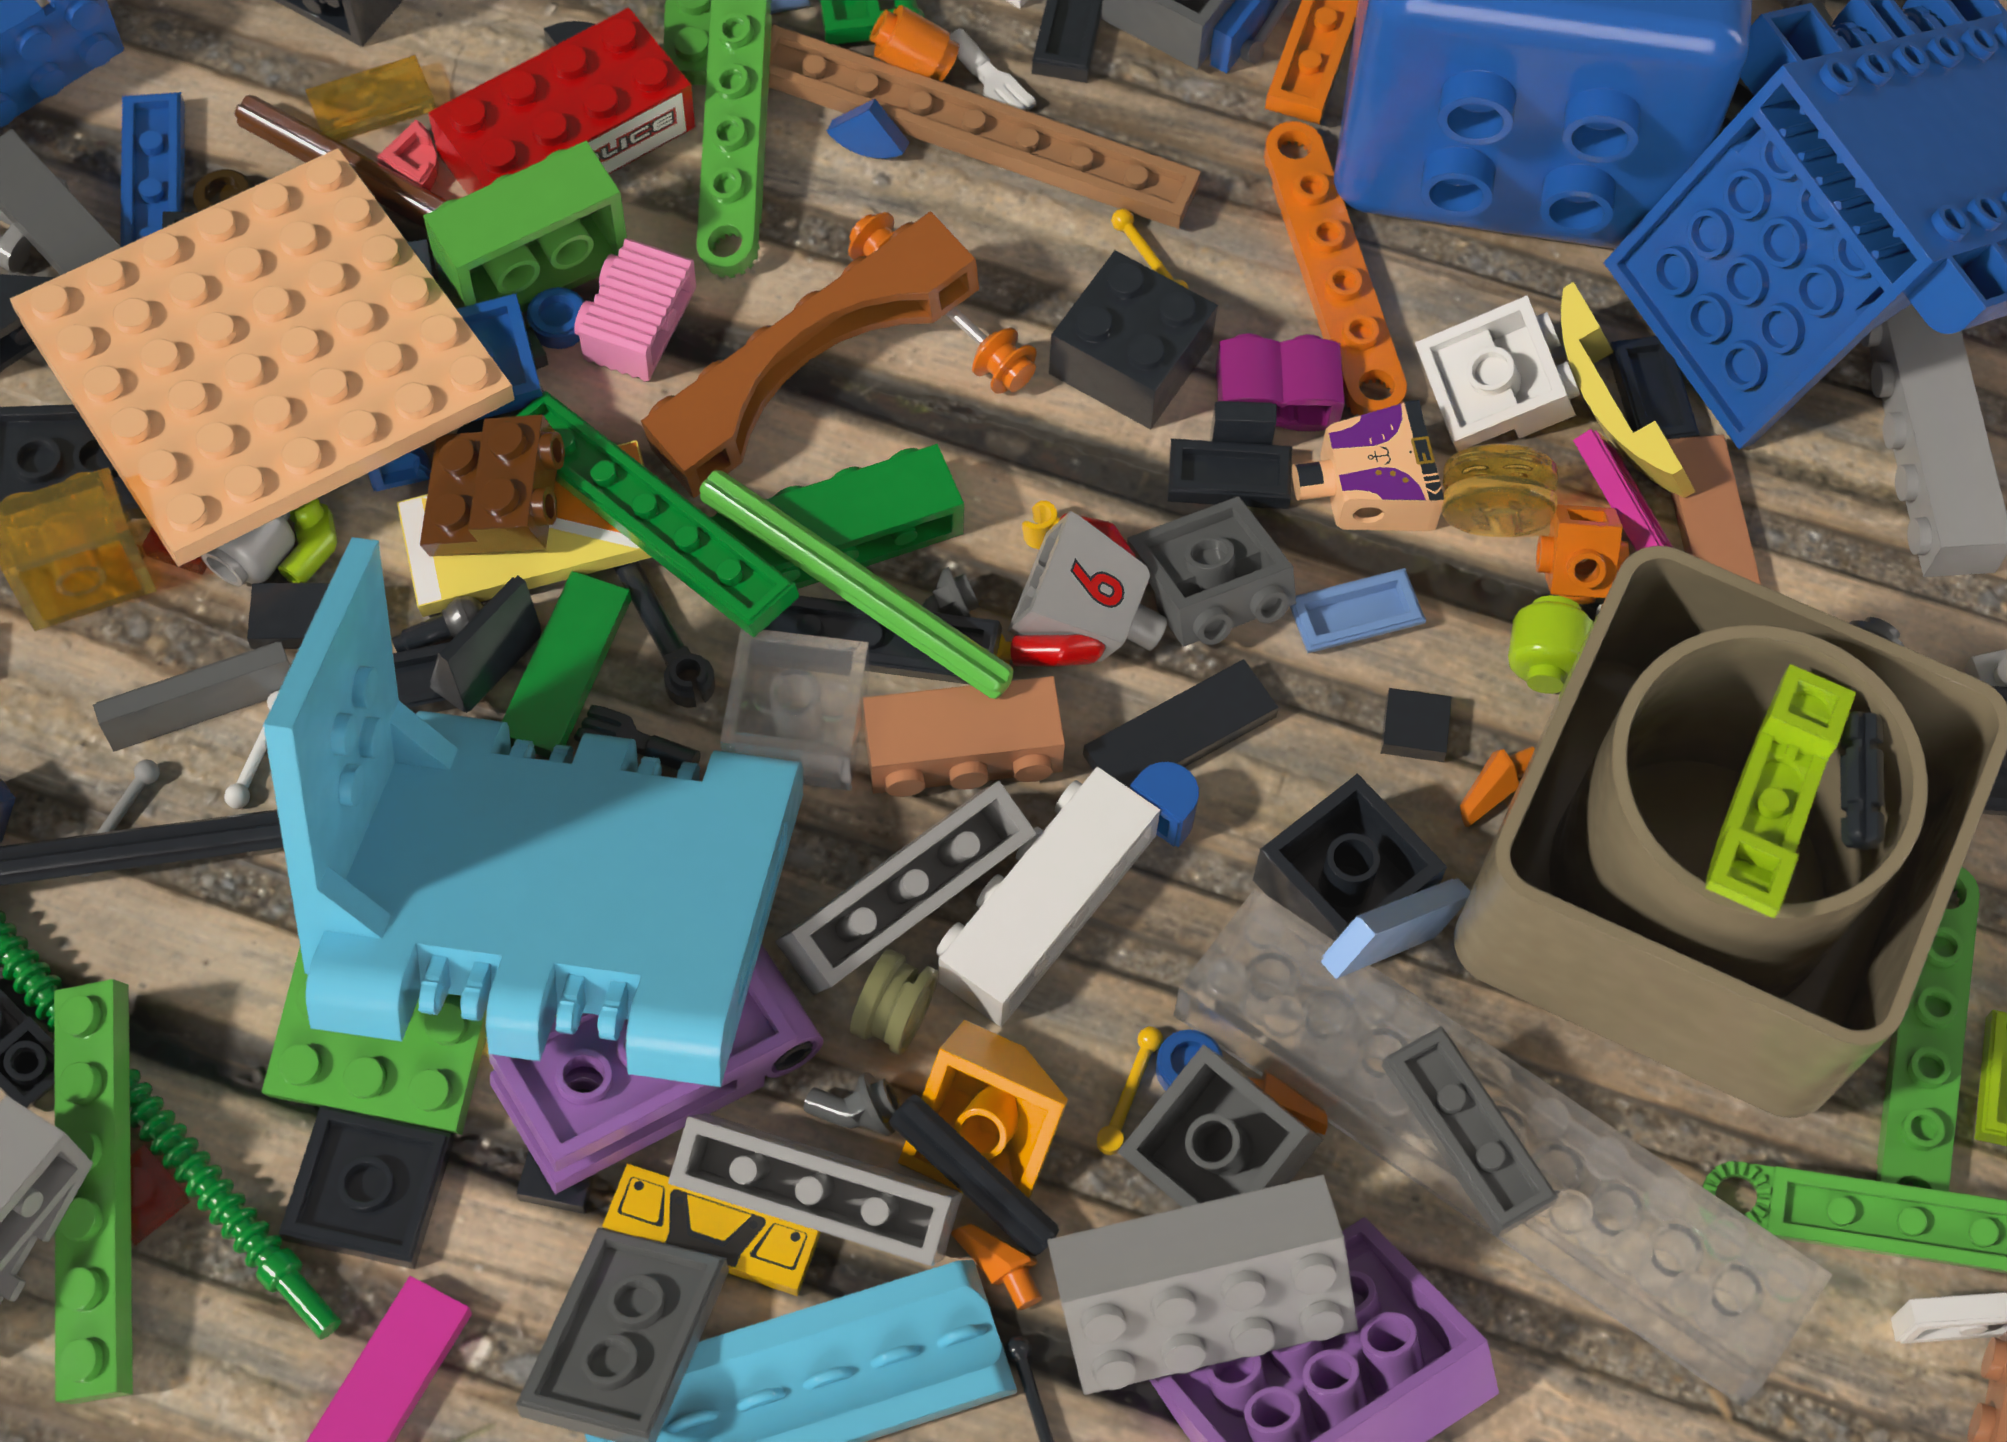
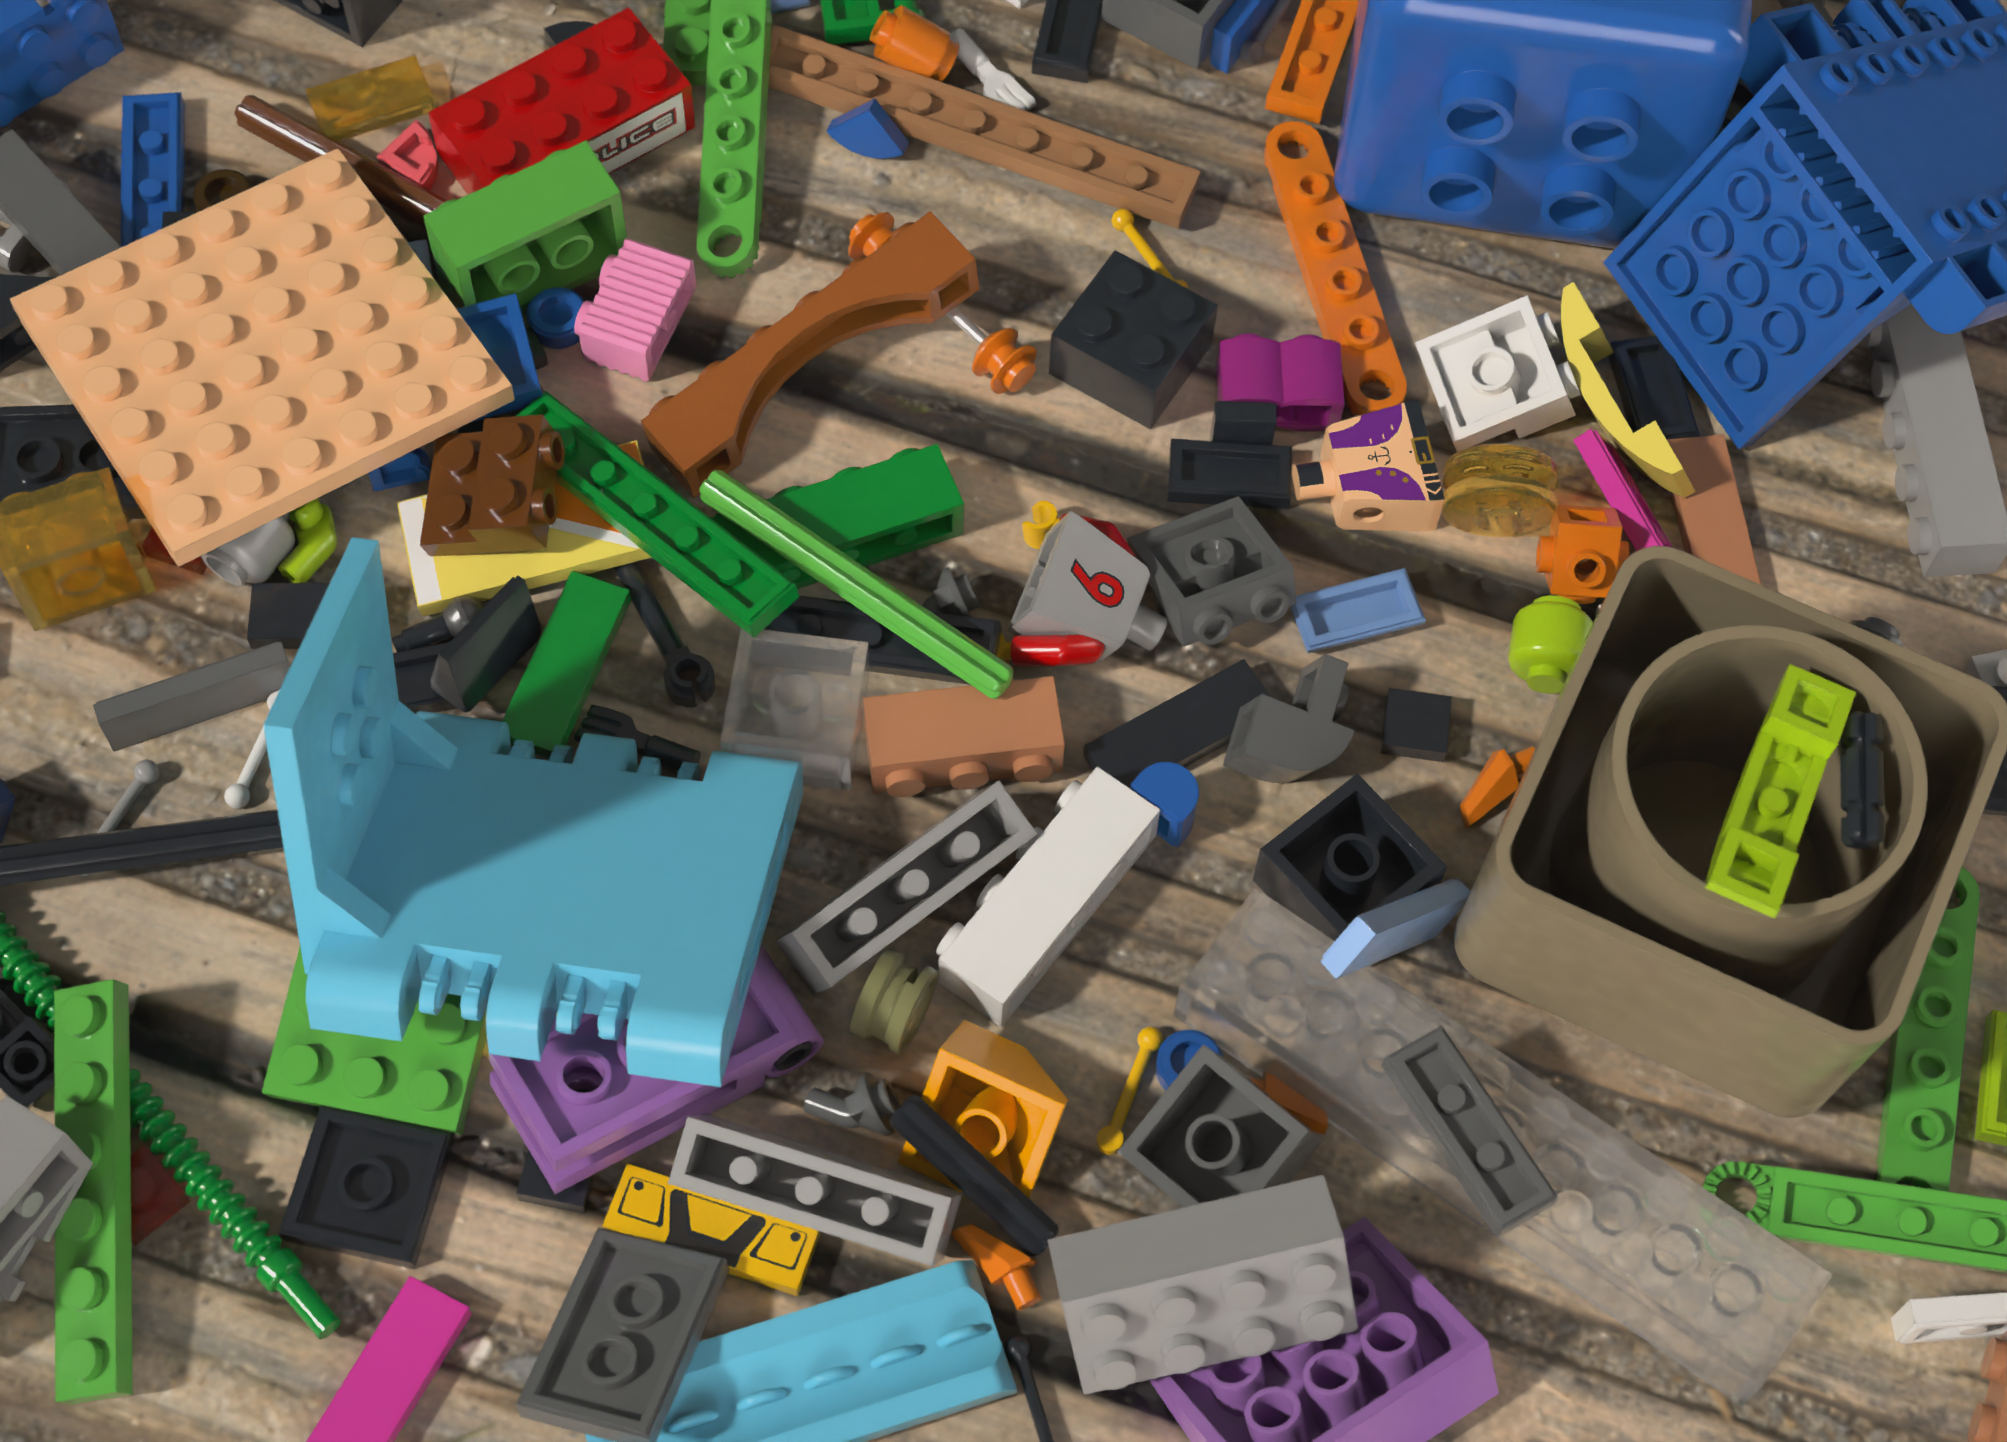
none -> dark grey brick [1222,654,1355,783]

